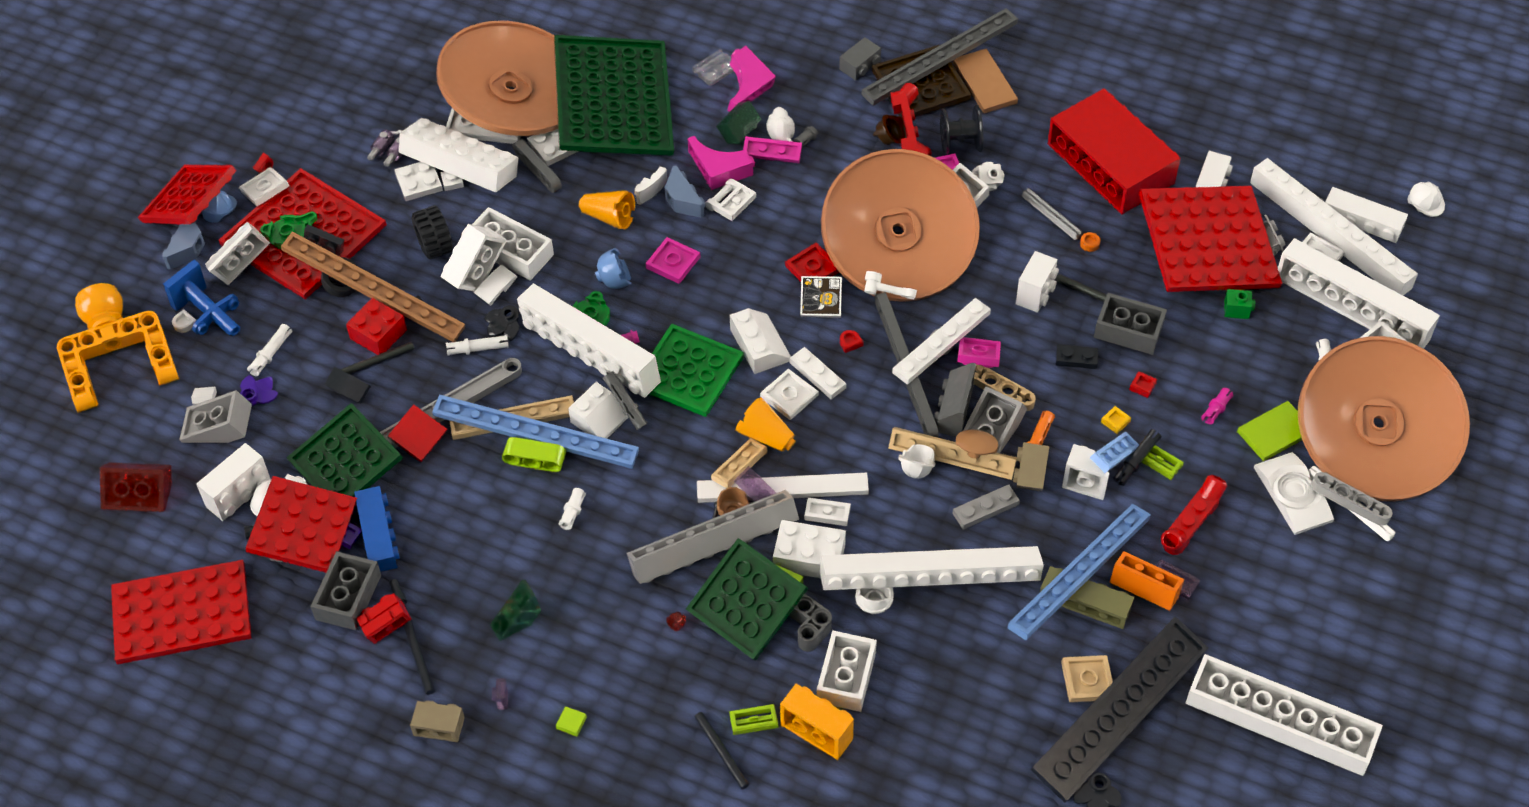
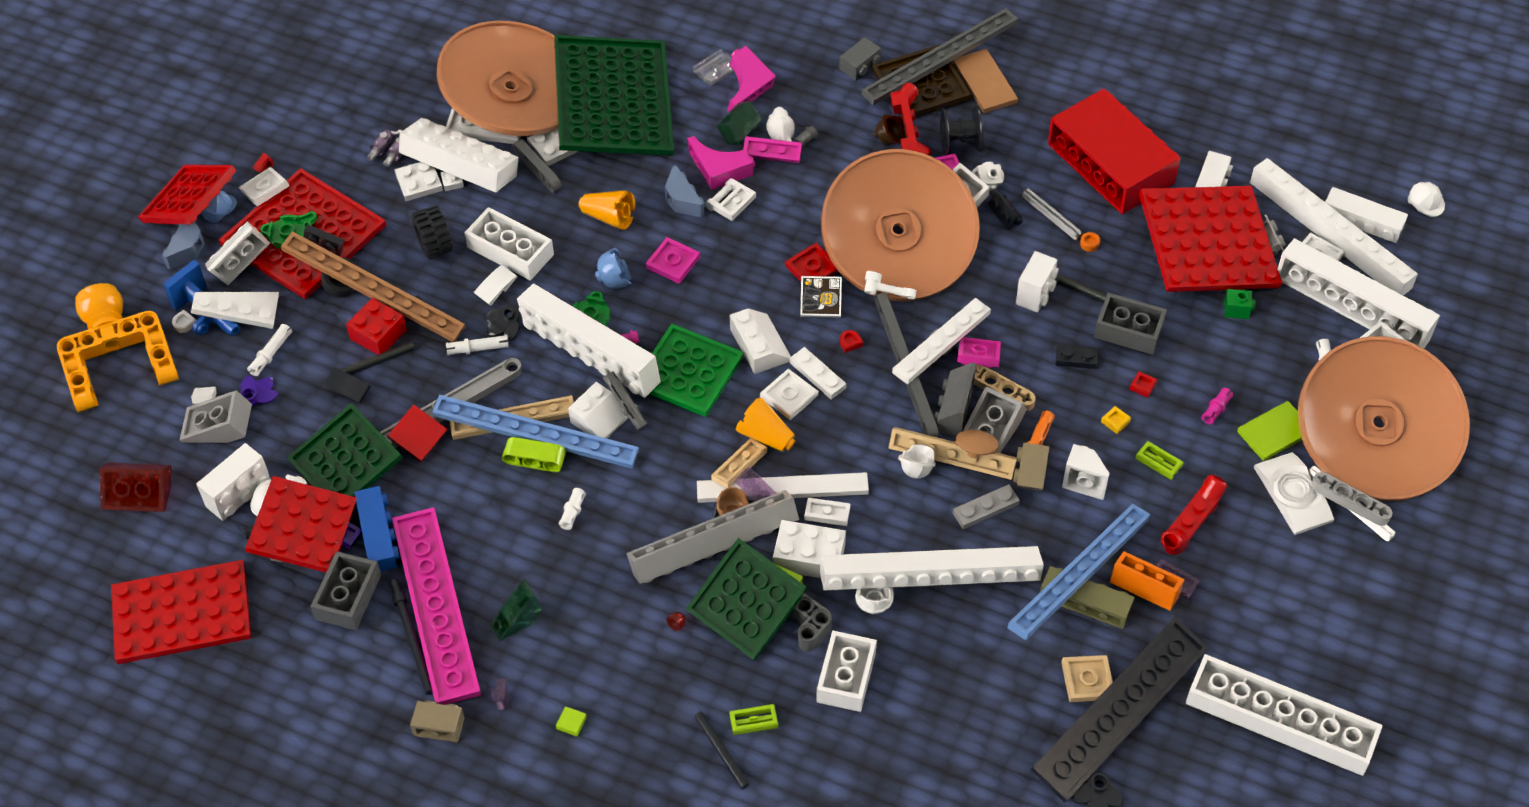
red brick [356,593,412,644] -> none
white brick [440,224,507,291] -> none
white slope [634,167,667,205] -> none
light orange brick [780,684,854,760] -> none
light blue tile [1090,432,1139,473] -> none
black pin [1113,429,1162,486] -> none
none -> white wing [191,292,279,329]
none -> dark pink plate [392,507,481,705]
none -> black hinge [988,190,1023,231]

